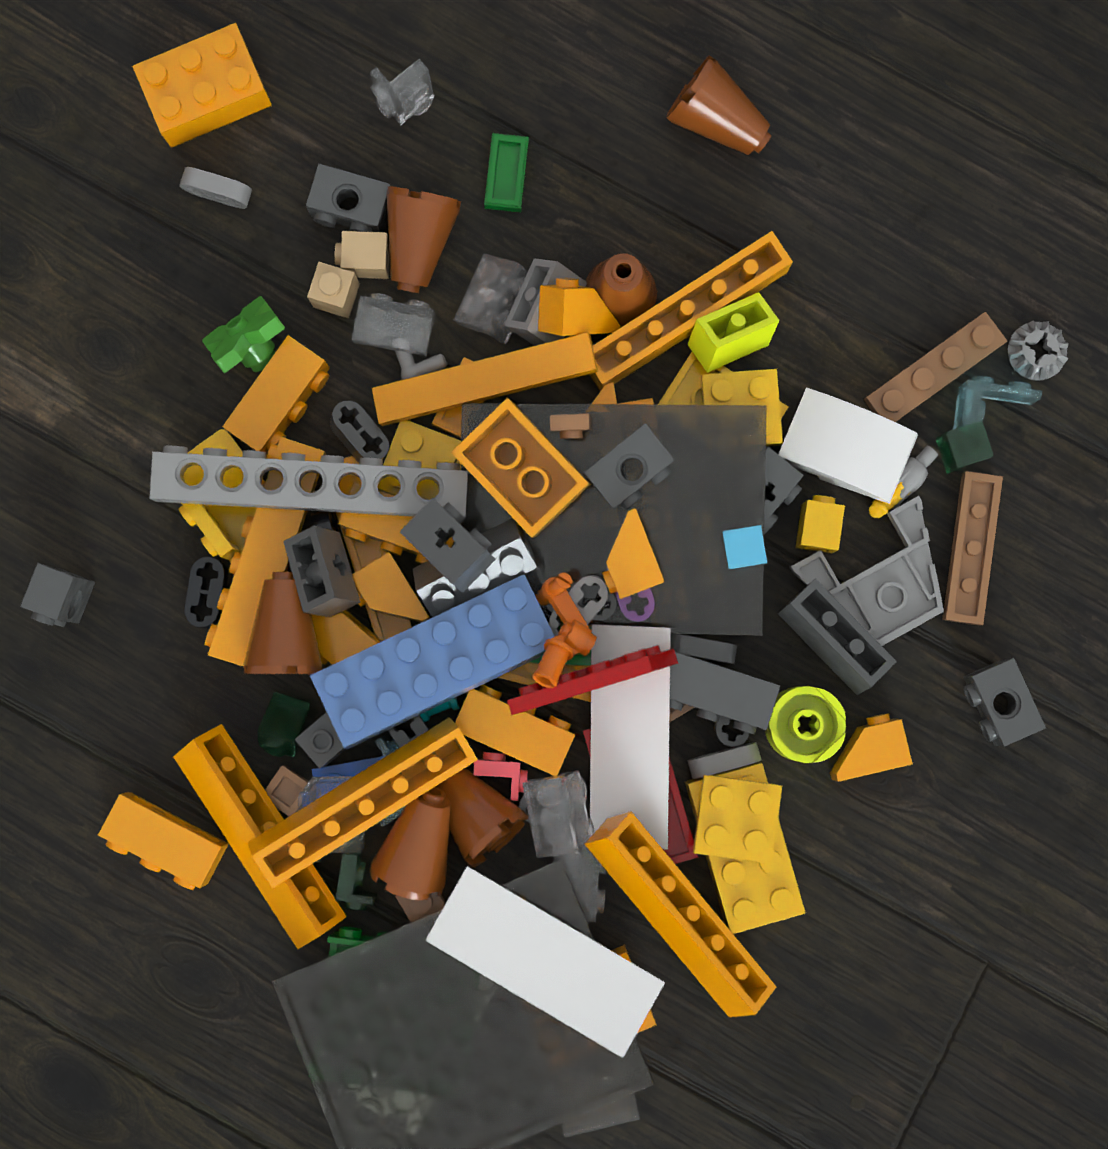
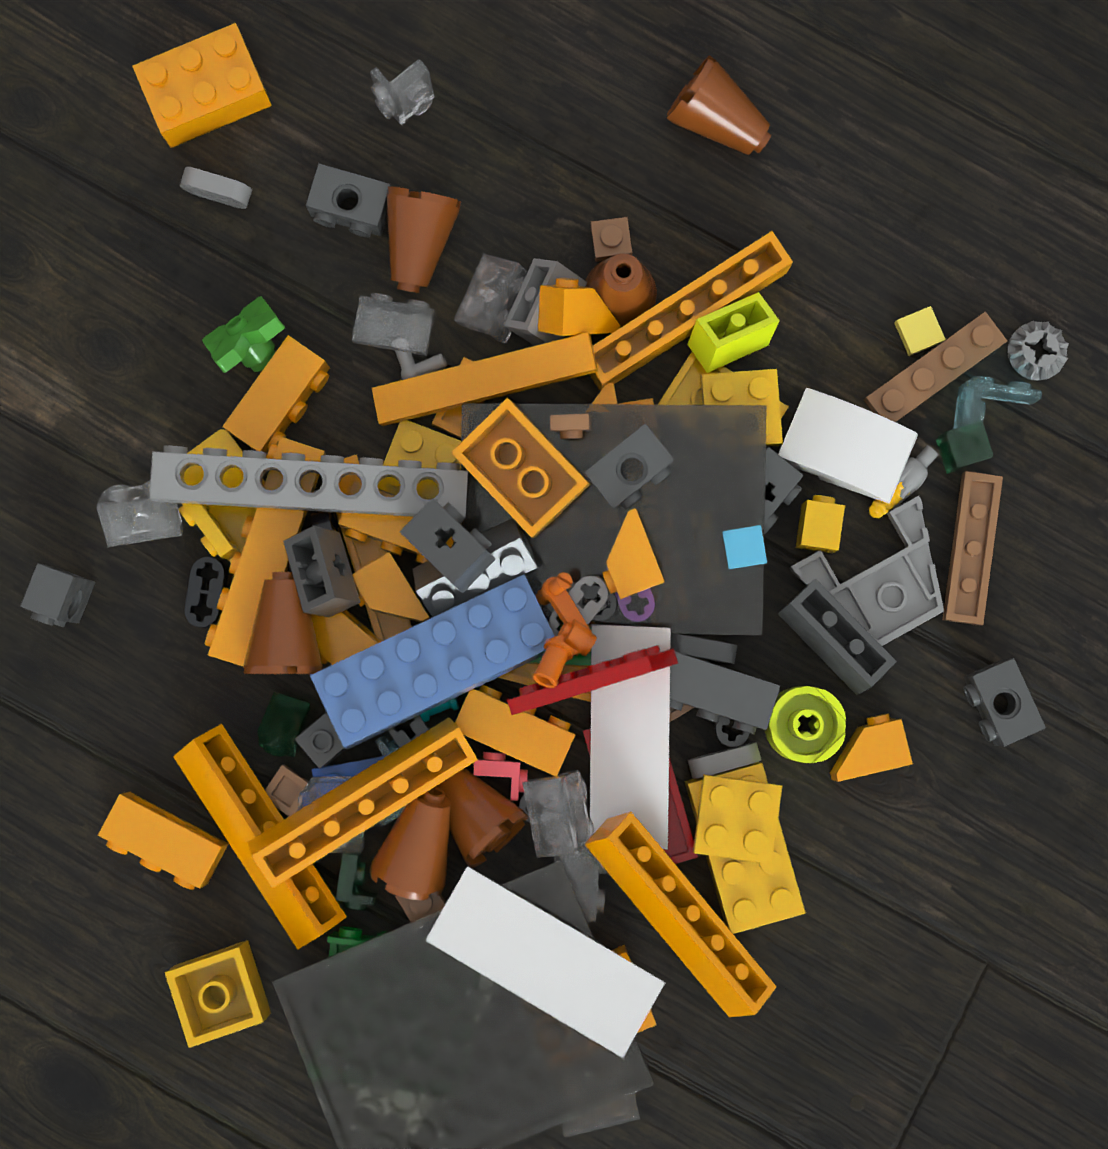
tan brick [307,262,360,318] -> none
dark grey beam [329,401,389,463] -> none
tan brick [335,231,390,279] -> none
green tile [484,133,529,212] -> none
none -> clear bracket [96,480,184,547]
none -> yellow brick [165,940,271,1048]
none -> medium nougat plate [590,217,632,262]
none -> light yellow tile [894,306,946,356]

